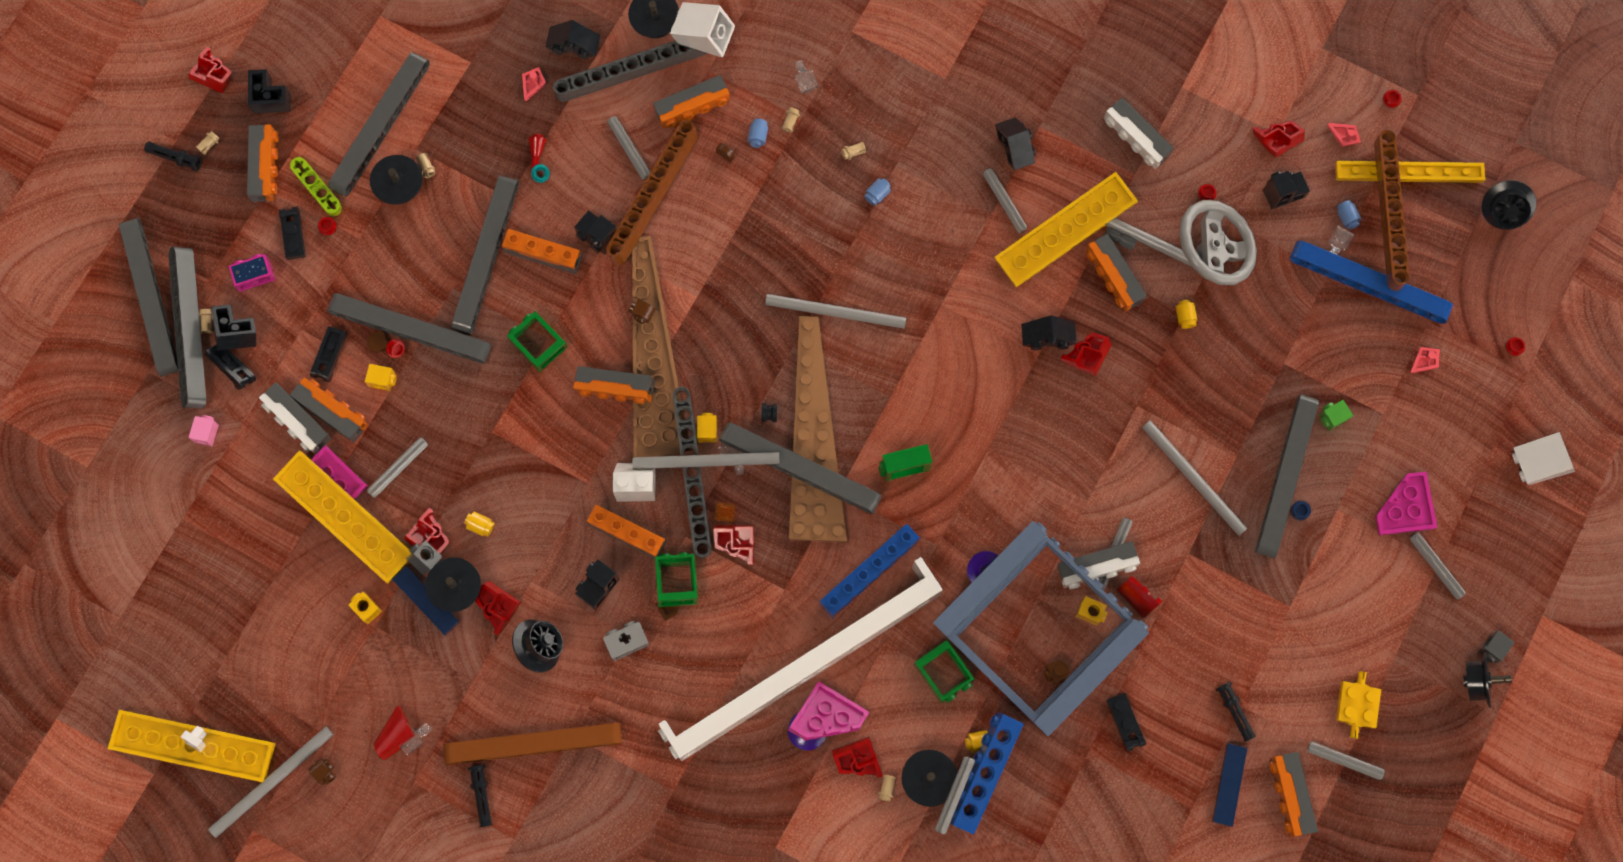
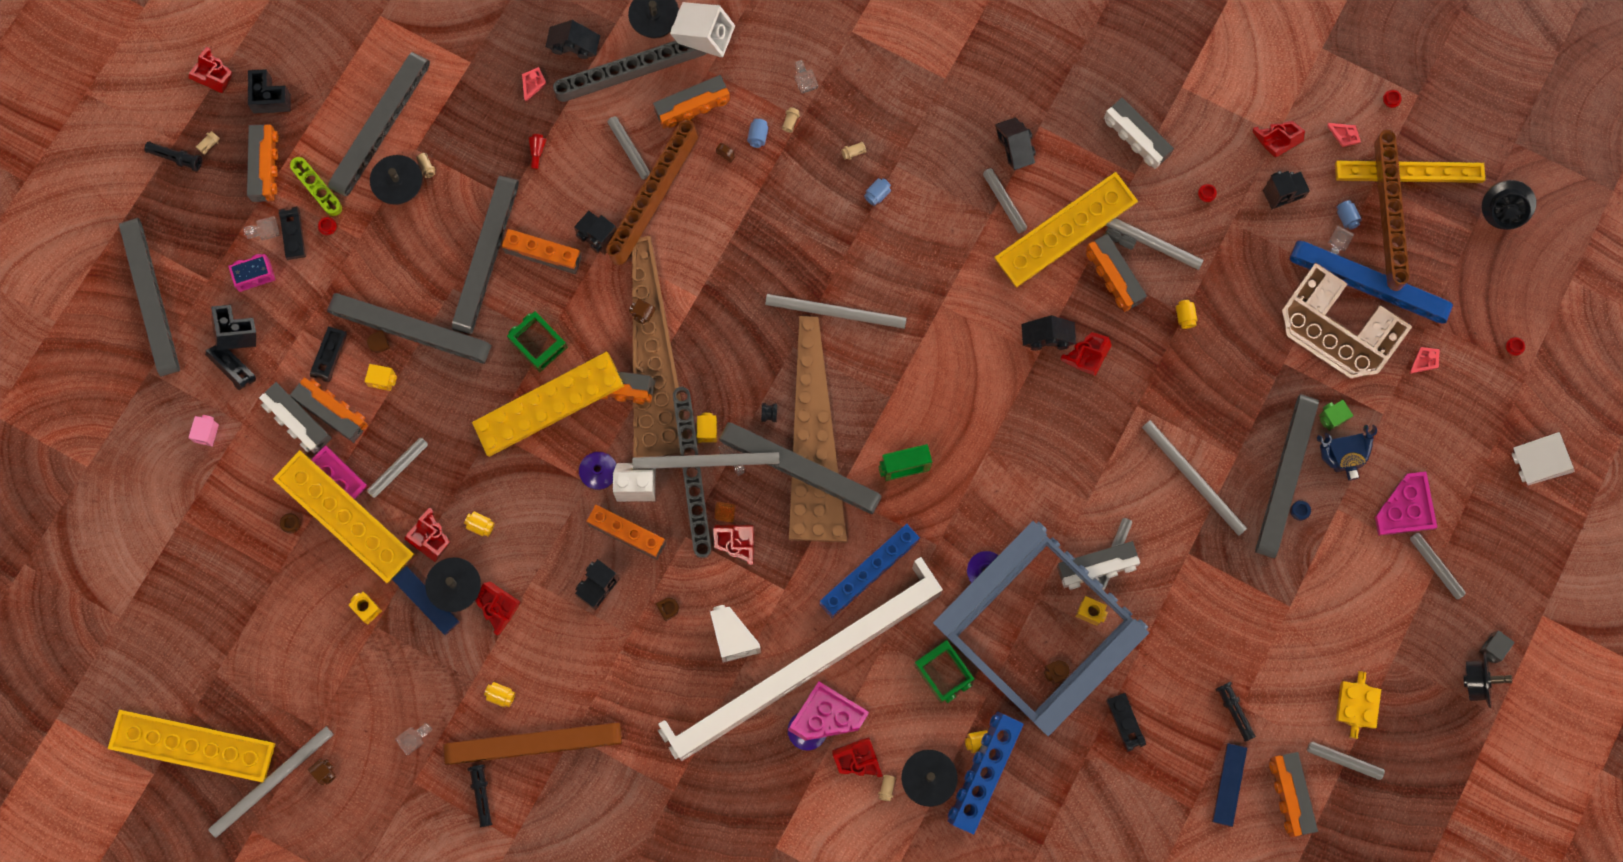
beam [168,246,206,409] -> none
white tile [181,726,206,752] -> none
tan pin [199,309,213,334] -> none
red slope [374,706,415,760] -> none
red plate [386,339,405,358] -> none
dark grey brick [406,540,442,575] -> none
black piece [512,619,563,673] -> none
teal plate [531,164,550,183] -> none
light grey brick [603,621,650,661] -> none
green window [655,552,698,607] -> none
light grey axle [935,756,975,834] -> none
red slope [1117,576,1163,619] -> none
light grey piece [1179,200,1257,285] -> none
none -> clear plate [244,216,280,240]
none -> reddish brown tile [280,513,301,534]
none -> yellow plate [472,352,624,457]
none -> yellow brick [484,682,516,707]
none -> dark purple dish [579,452,616,490]
none -> white slope [710,605,761,663]
none -> medium nougat slope [1282,263,1413,378]
none -> dark blue torso [1317,424,1377,481]

